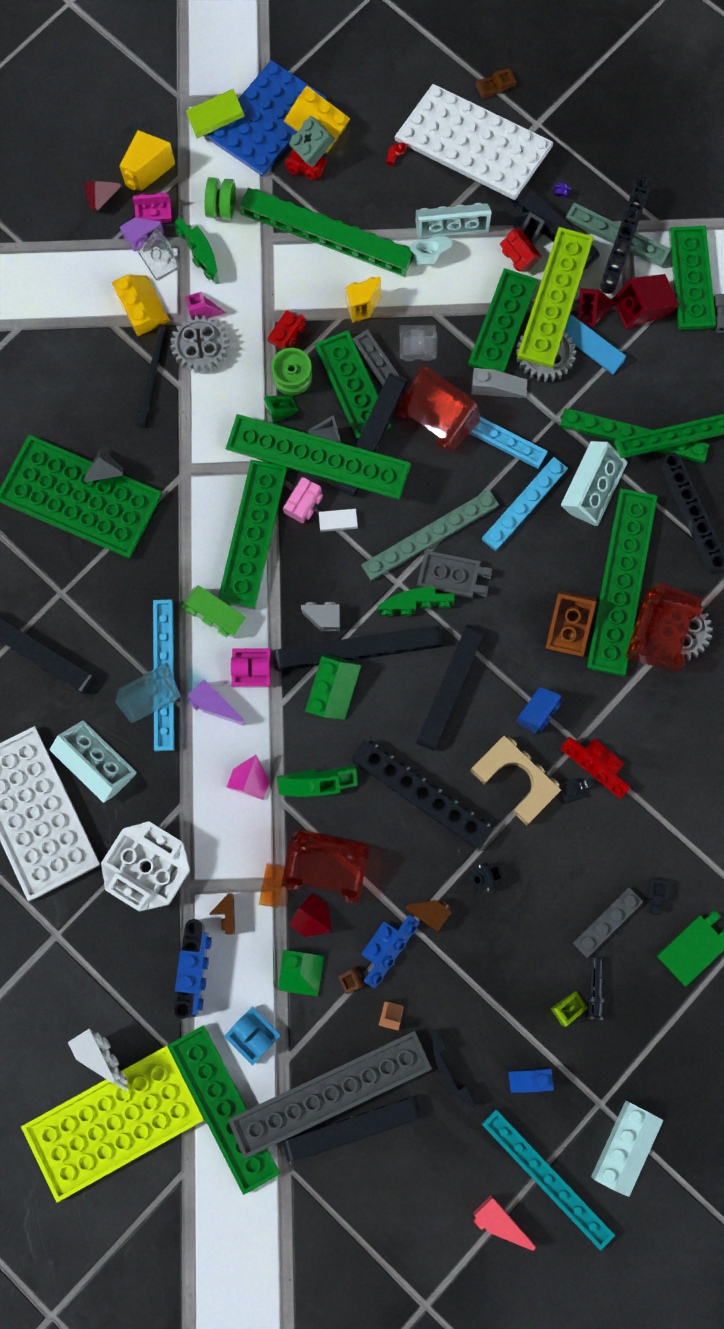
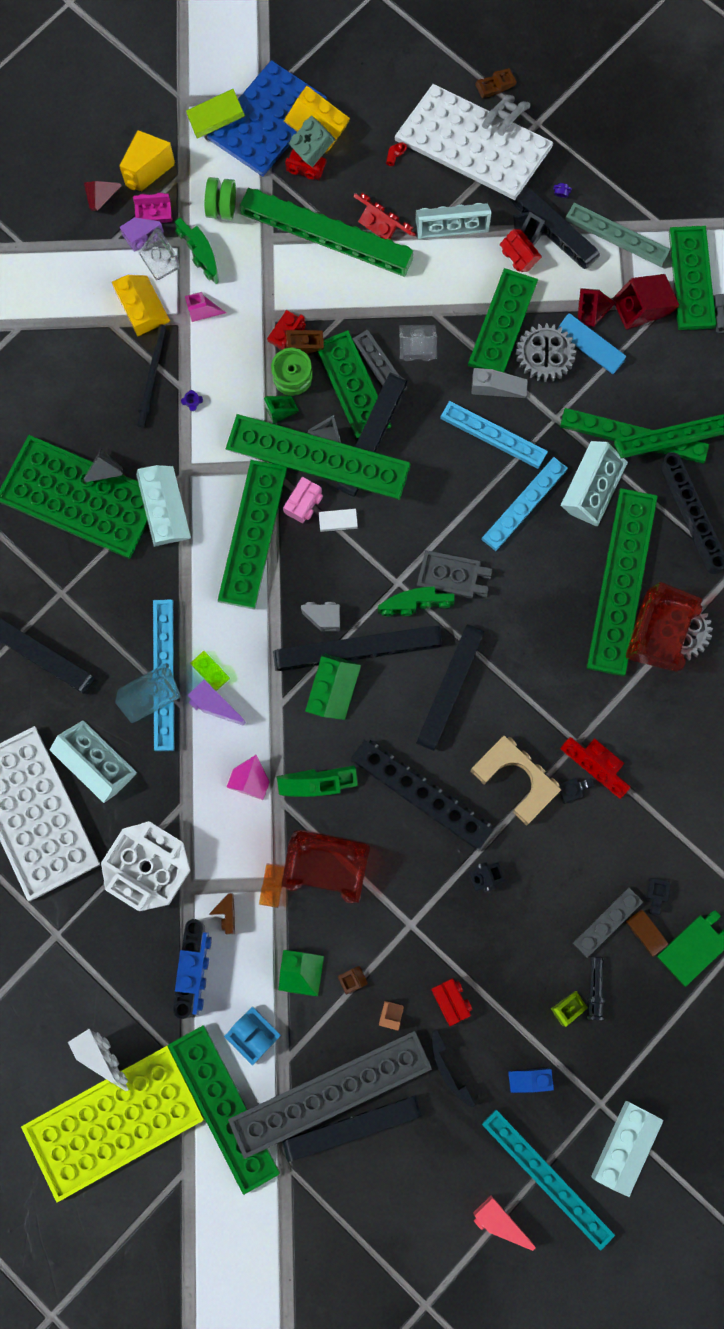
light grey gear [170,315,230,373] -> none
bright green wedge [181,585,246,638] -> none
dark pink plate [231,648,271,687] -> none
dark red slope [289,893,332,937] -> none
yellow slope [345,276,381,323] -> none
sand green plate [361,490,499,582] -> none
blue bracket [361,915,420,989] -> none
clear red windscreen [395,365,480,453] -> none
reddish brown slope [405,900,451,932] -> none
light aqua piece [410,236,452,265] -> none
blue slope [516,687,561,734] -> none
lime plate [517,227,594,368] -> none
dark orange slope [546,589,596,657] -> none
black beam [600,176,652,294] -> none
none -> light aqua slope [136,465,191,546]
none -> dark purple plate [181,390,203,411]
none -> clear neon green slope [190,651,230,691]
none -> reddish brown slope [285,330,324,354]
none -> red bracket [353,193,417,239]
none -> red brick [431,978,473,1026]
none -> light grey piece [482,95,530,136]
none -> reddish brown slope [626,910,669,957]

